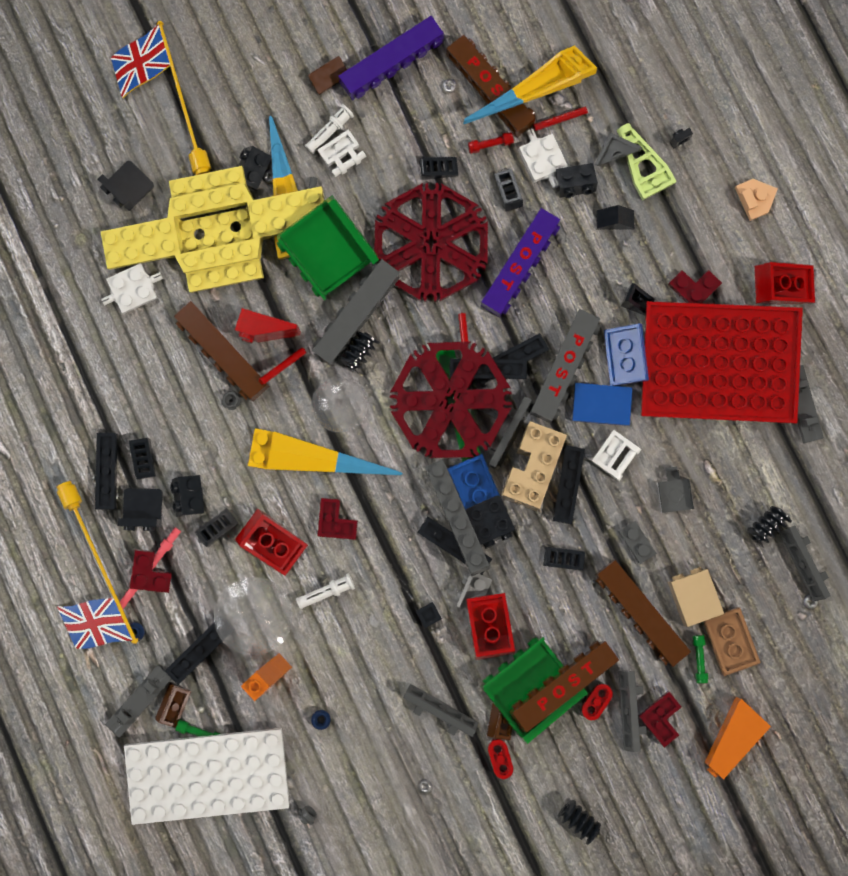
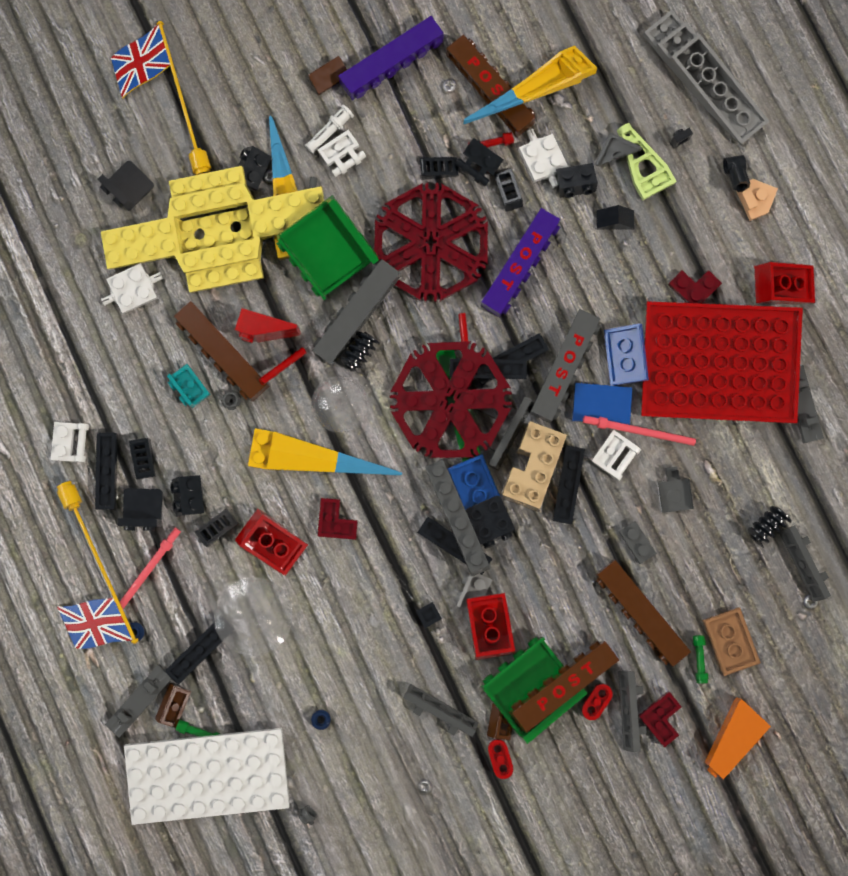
dark red plate [130,549,172,593] -> none
orange slope [241,653,292,701] -> none
white pin [296,573,355,609] -> none
red bar [533,106,588,131] -> none
black slope [543,547,585,571] -> none
black piece [557,800,601,845] -> none
black slope [621,283,655,316] -> none
tan brick [668,567,724,627] -> none
none -> white plate [51,422,89,463]
none -> teal bracket [167,364,211,408]
none -> black plate [455,138,504,186]
none -> coral bar [583,415,696,446]
none -> light grey slope [642,10,769,145]
none -> black piece [723,155,750,192]

